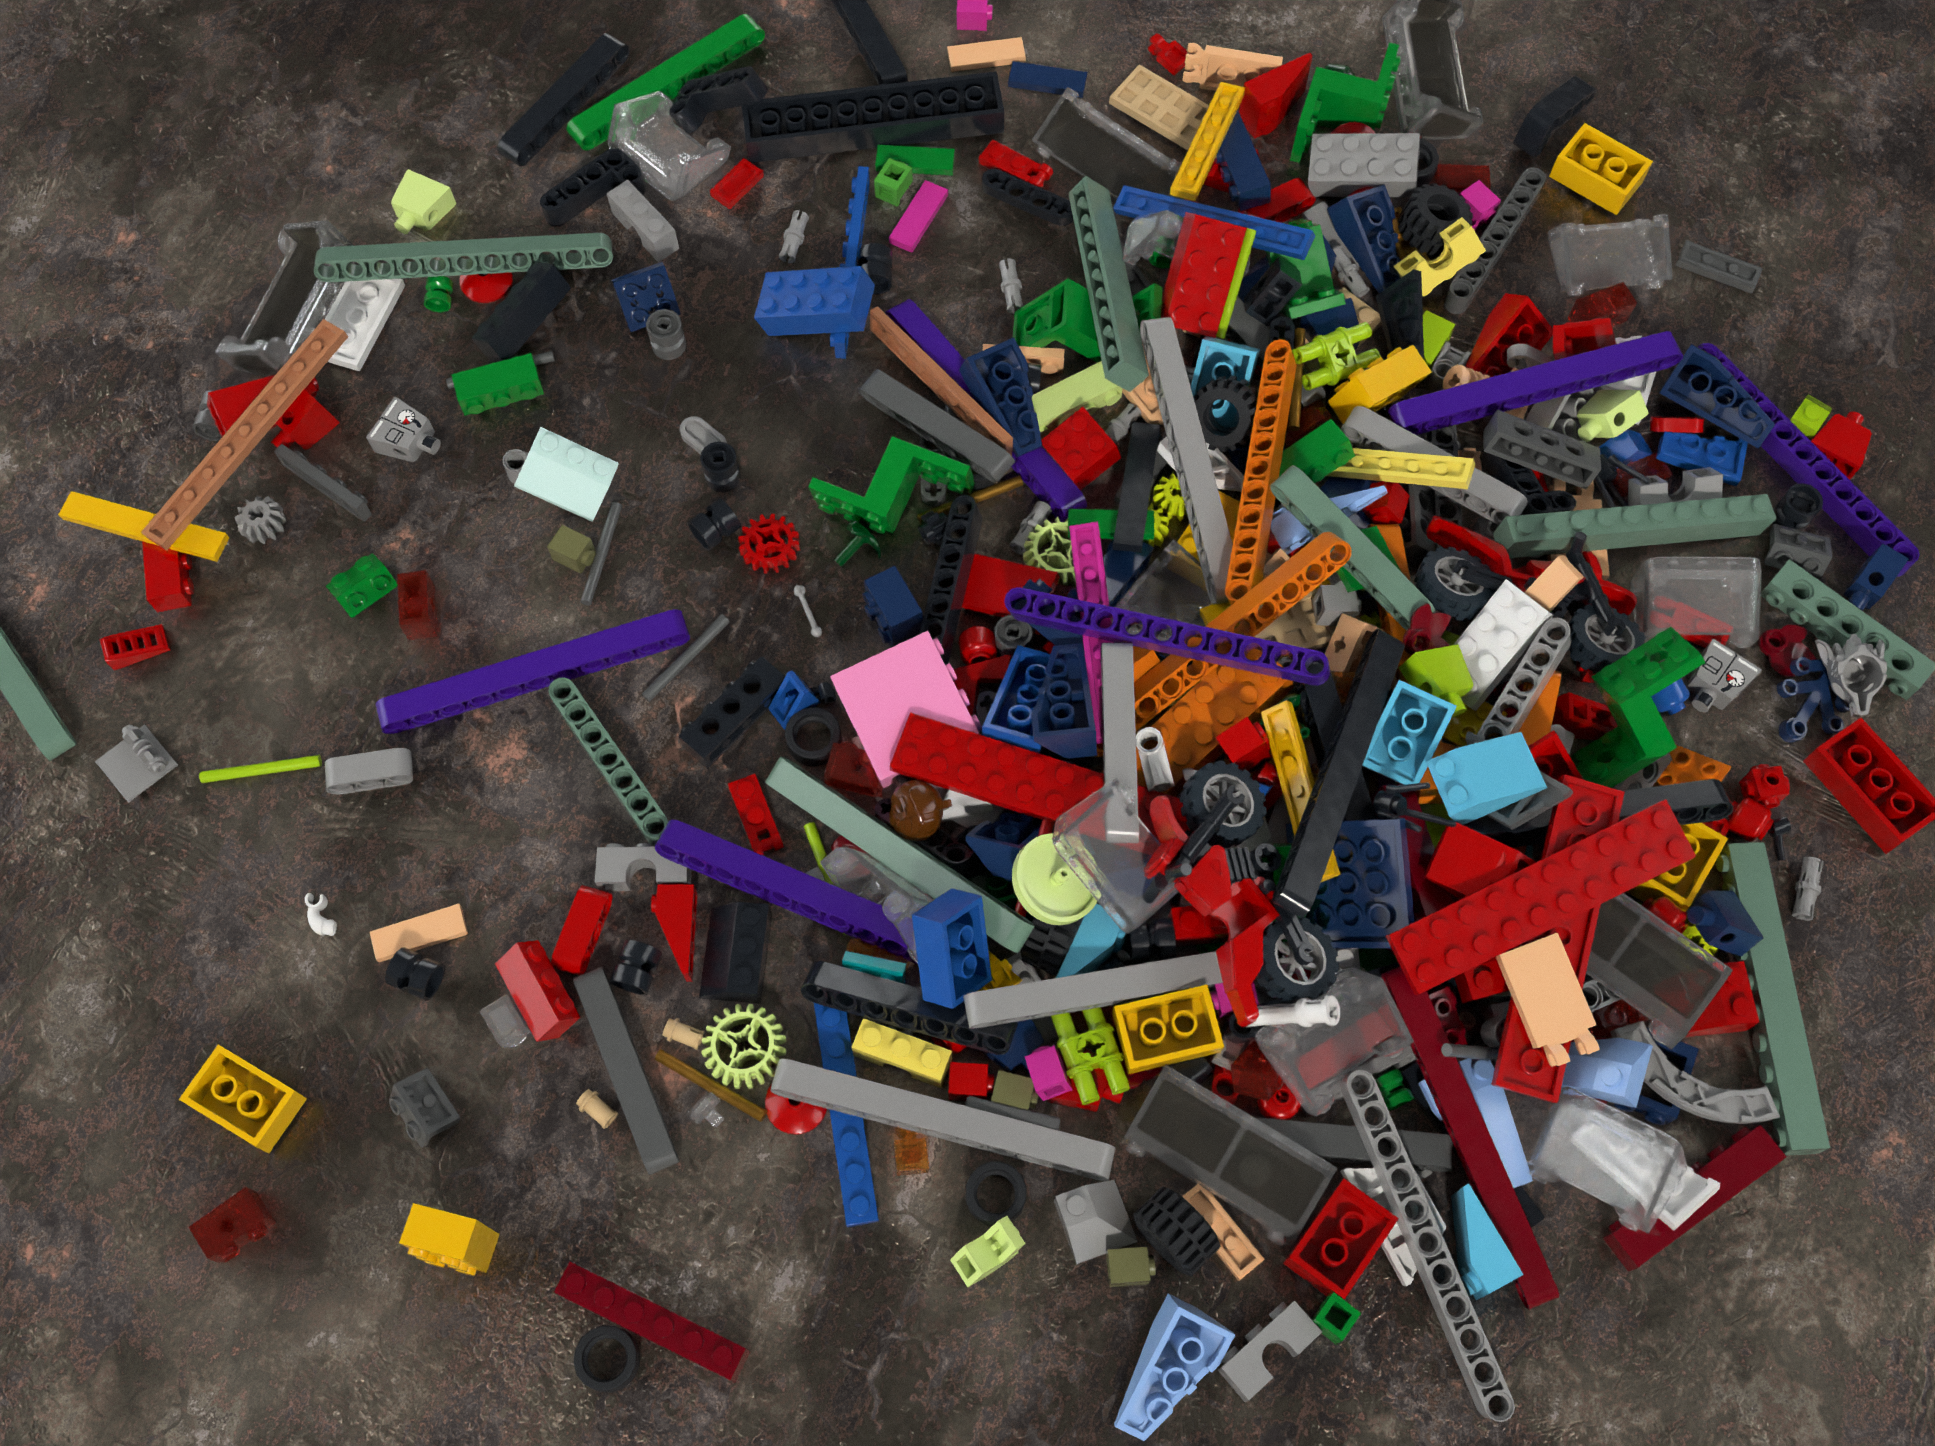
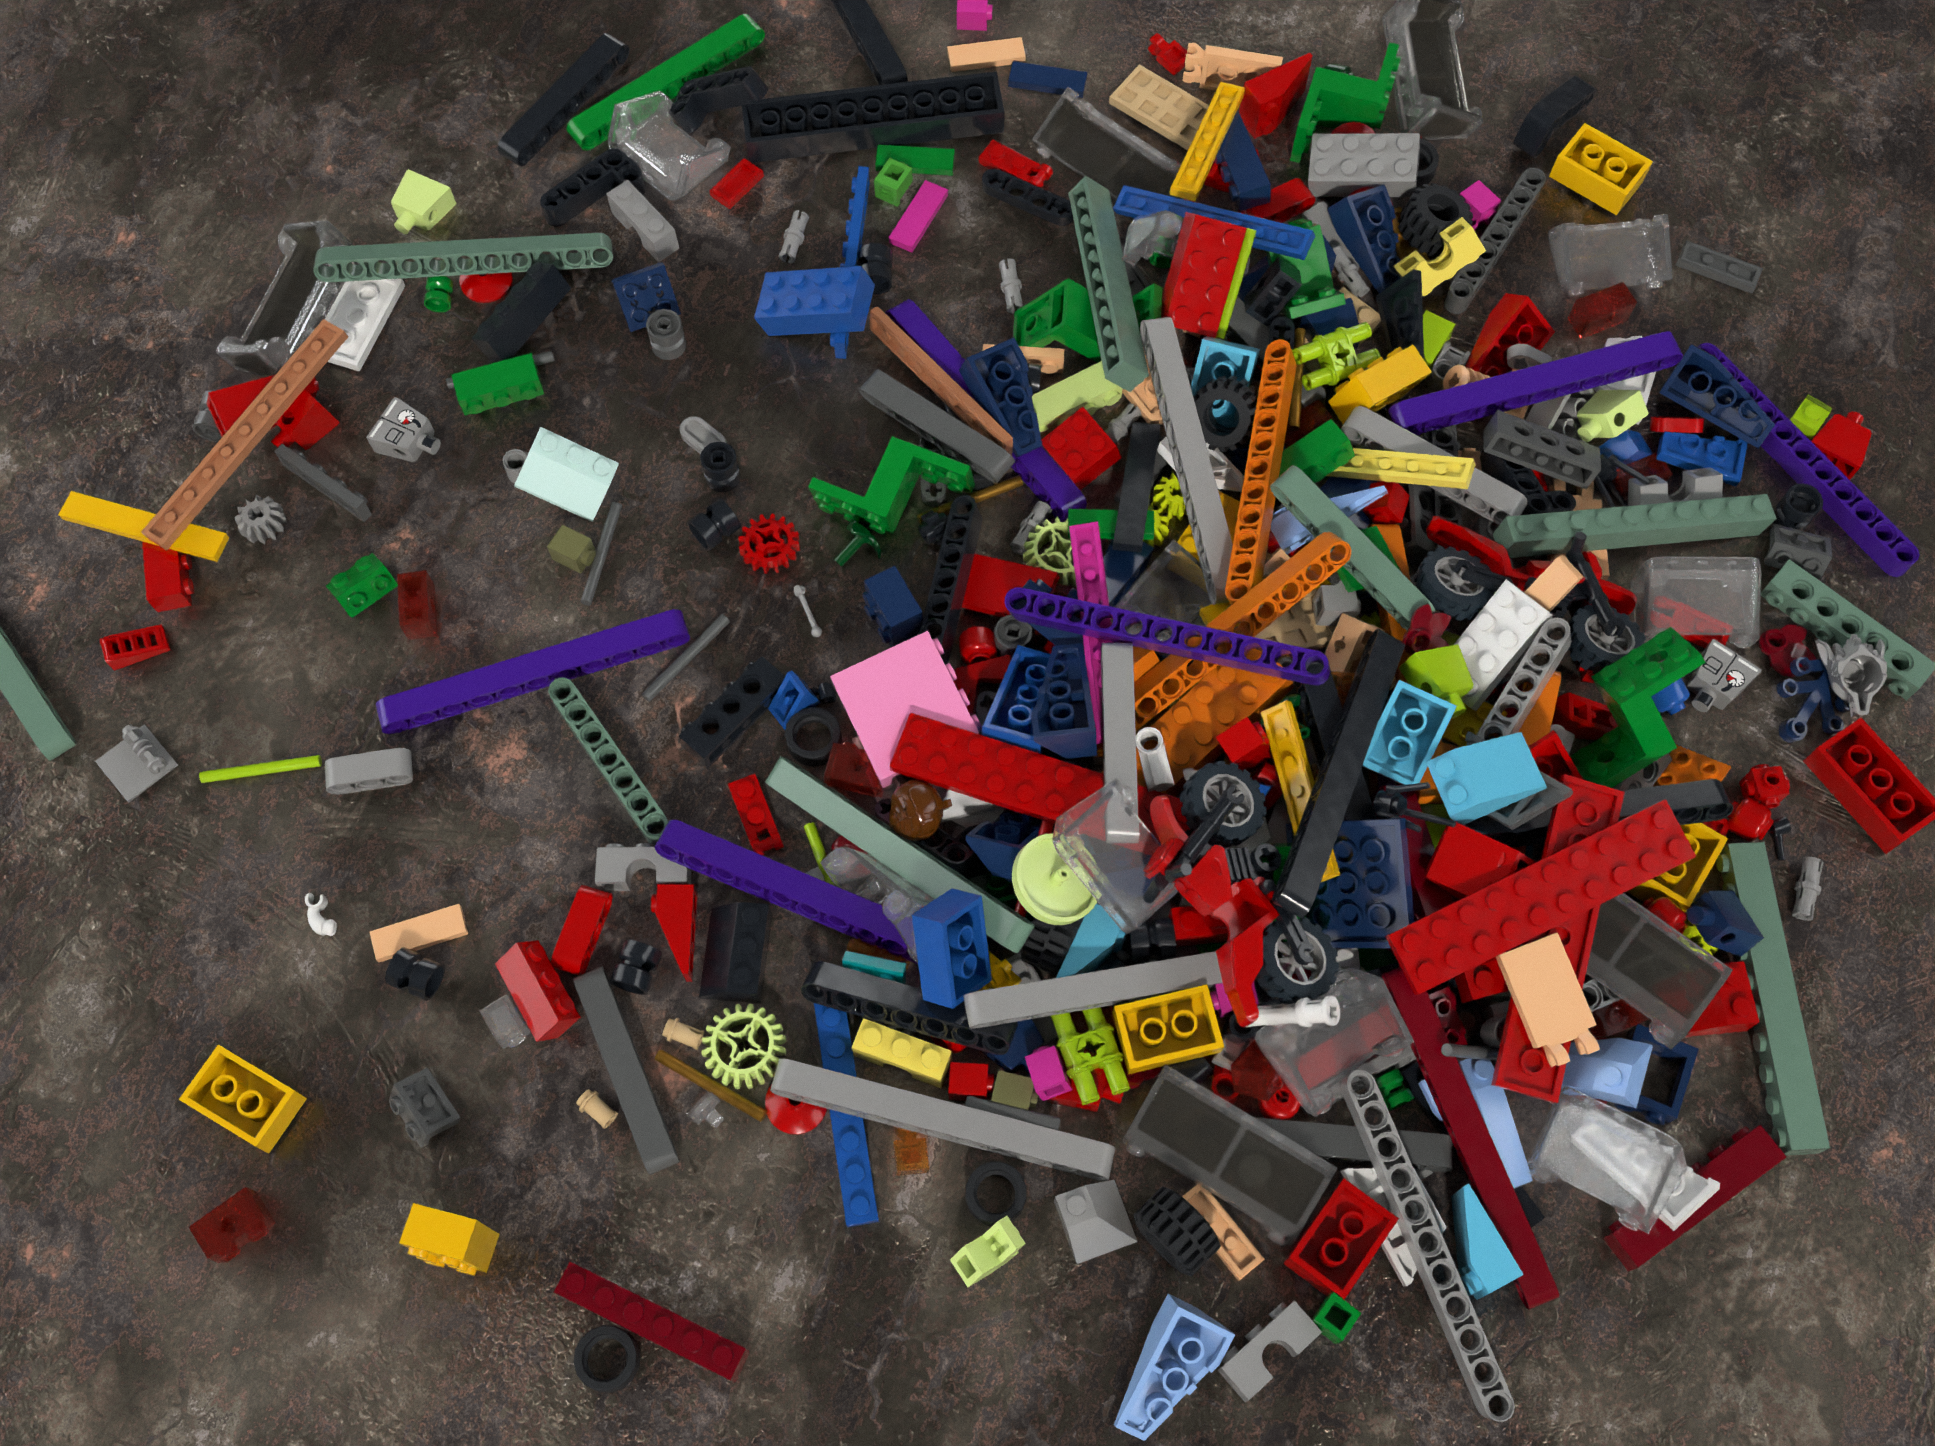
olive brick [1106,1247,1155,1287] -> none
clear red tile [1435,164,1491,192] -> none
red bracket [1553,318,1617,360] -> none
light grey tile [1610,1021,1780,1124] -> none
dark blue torso [1844,543,1909,611] -> none

